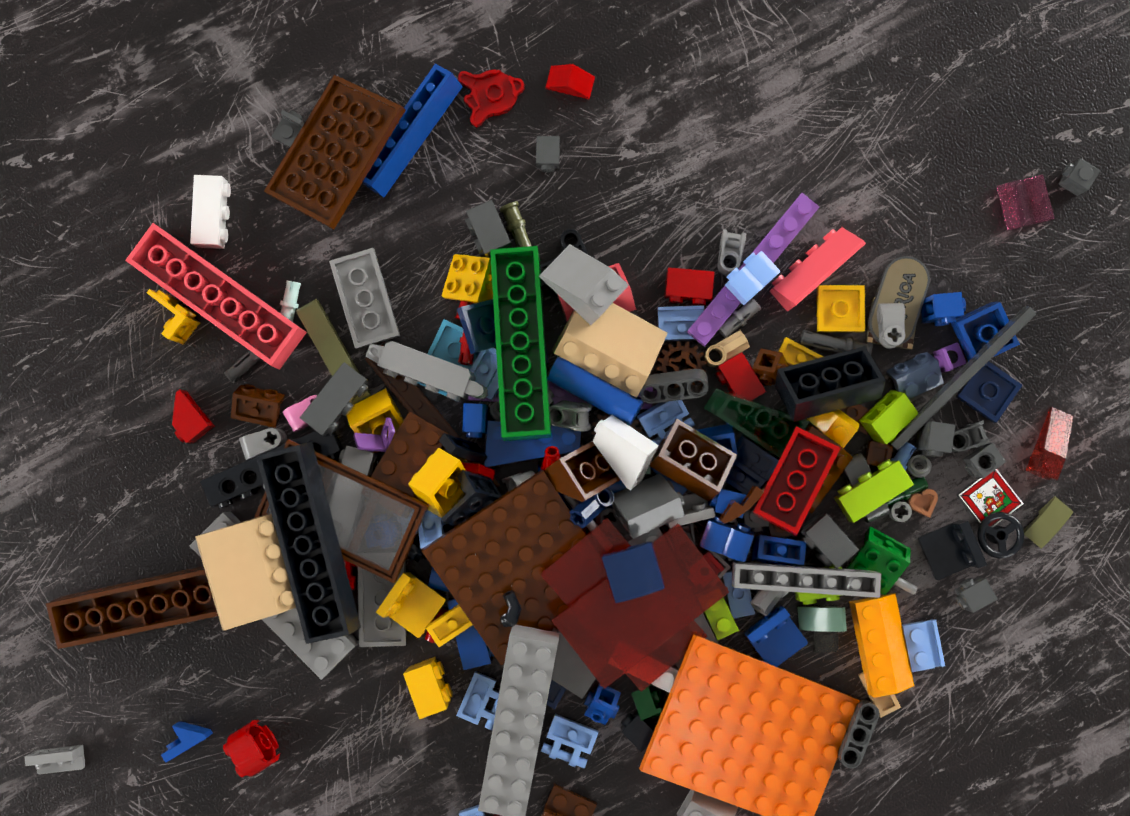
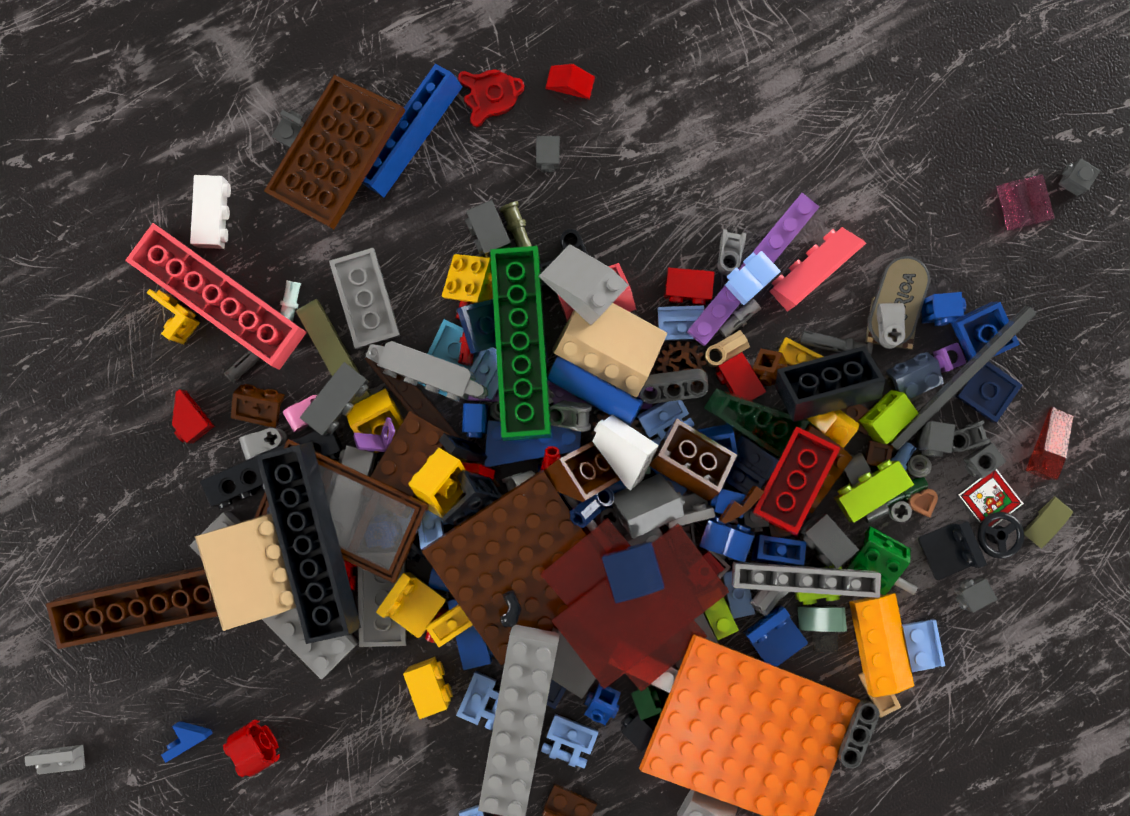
yellow plate [817,285,865,332] -> none

